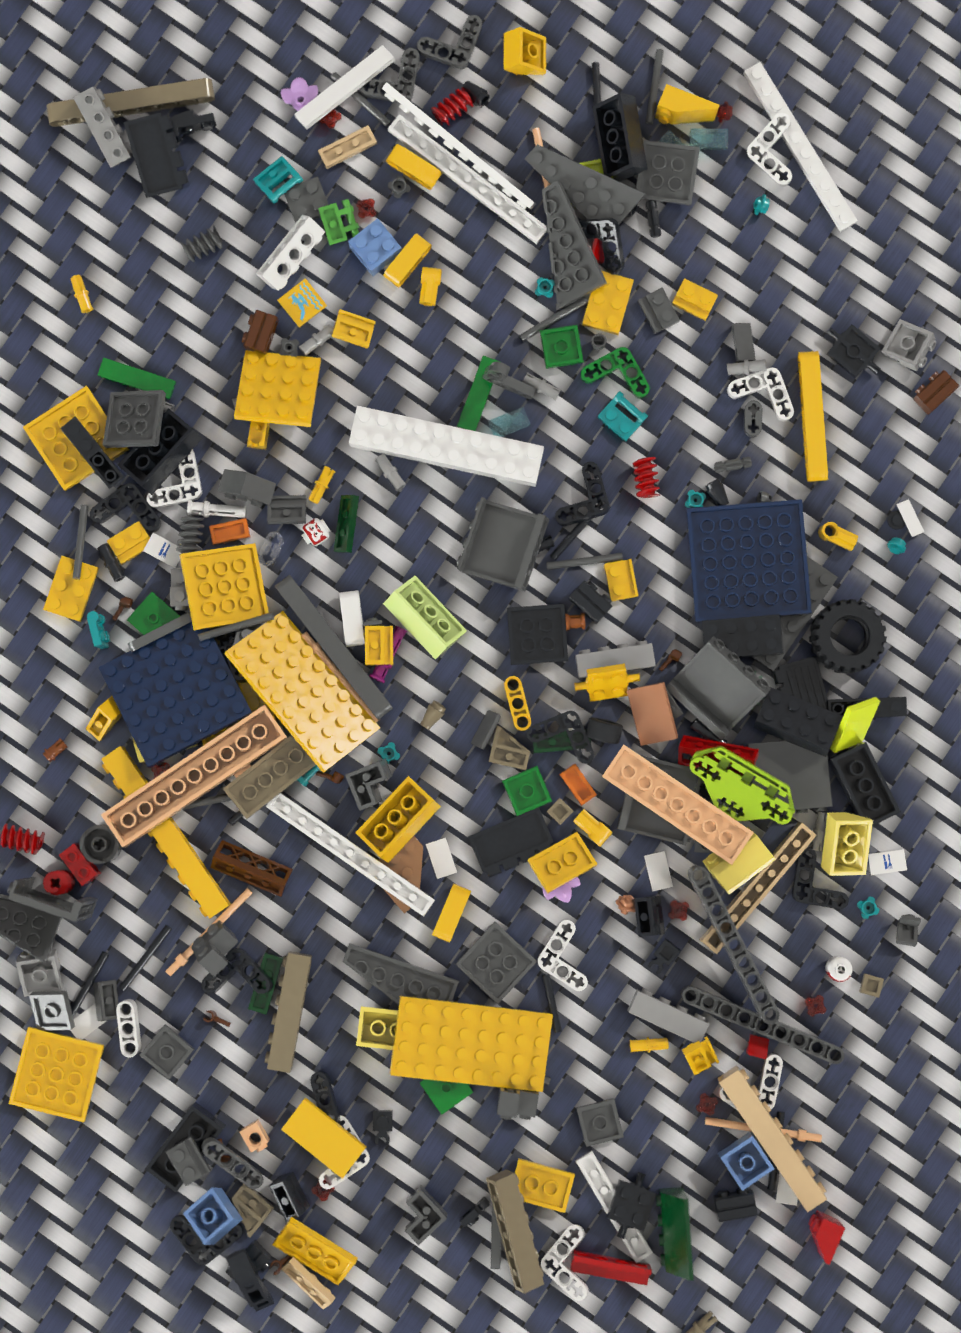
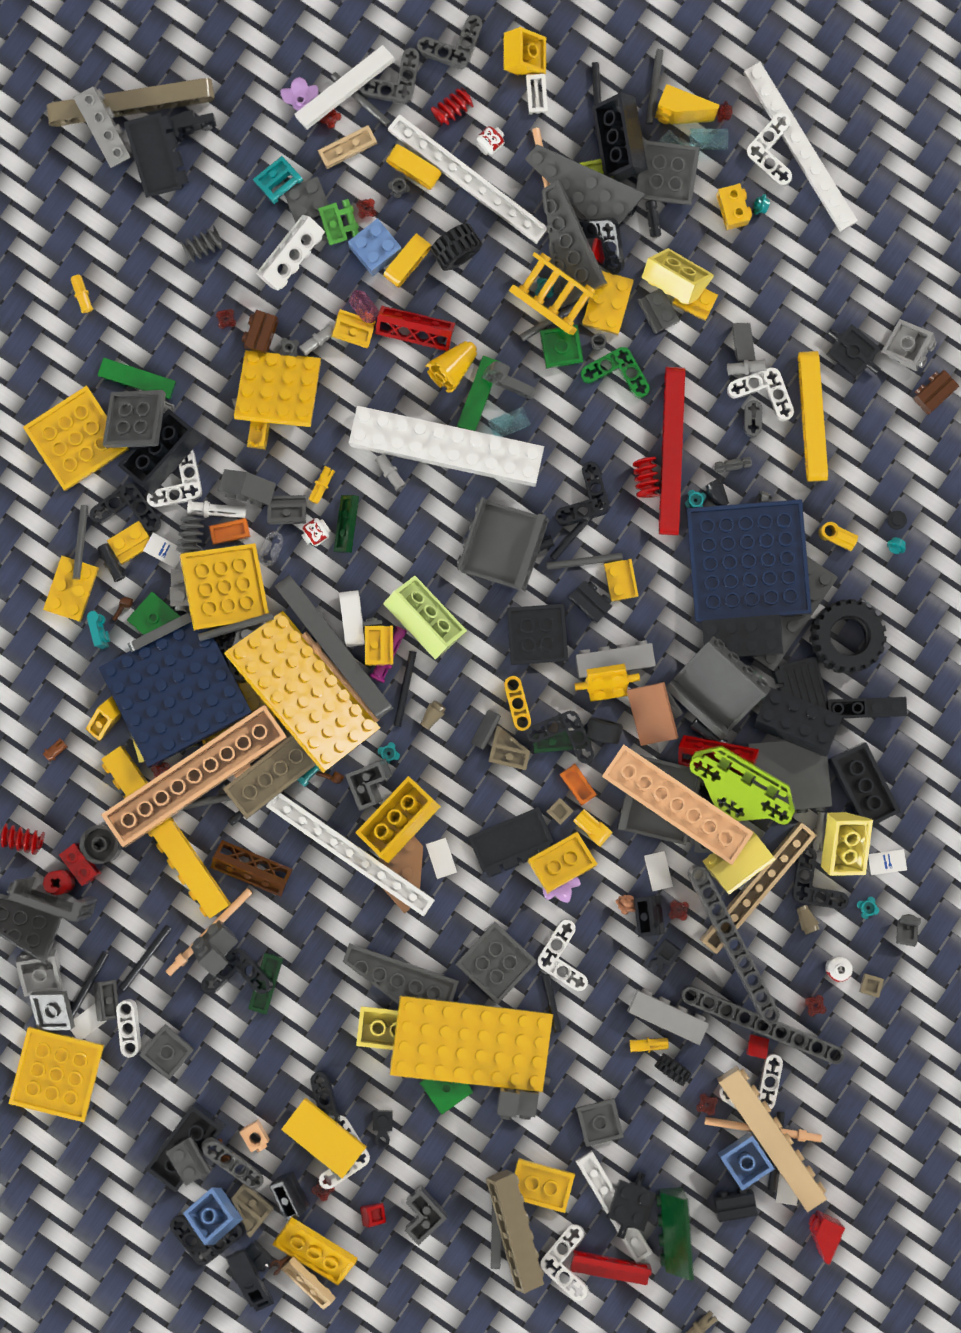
black slope [60,416,124,489] -> none
reddish brown hand [203,1010,231,1027] -> none
dark tan brick [265,951,313,1073] -> none
yellow sticker [277,278,327,328] -> none
white plate [382,82,536,209] -> none
yellow piece [419,267,442,306] -> none
yellow beam [432,883,471,943] -> none
black plate [460,1196,490,1228] -> none
black cone [462,81,490,107] -> none
green plate [502,766,552,816] -> none
light grey pin [523,372,561,401] -> none
dark orange bush [565,613,585,631] -> none
teal plate [597,391,648,442] -> none
reddish brown hand [659,649,682,671] -> none
yellow plate [682,1036,719,1075] -> none
neon yellow tile [830,697,880,753] -> none
white sticker [896,499,924,537] -> none
none -> clear red plate [216,309,237,329]
none -> clear pink beam [349,290,379,323]
none -> red slope [360,1203,386,1227]
none -> red fence [375,306,455,351]
none -> black bar [393,651,417,727]
none -> yellow cone [426,341,477,393]
none -> black tyre [430,223,482,271]
none -> white head [476,126,504,155]
none -> yellow fence [509,252,599,335]
none -> white tile [526,74,548,115]
none -> light yellow slope [642,248,714,305]
none -> black tyre [654,1053,692,1086]
none -> red beam [659,367,685,535]
none -> yellow brick [716,183,752,231]
none -> dark tan cone [796,905,820,935]

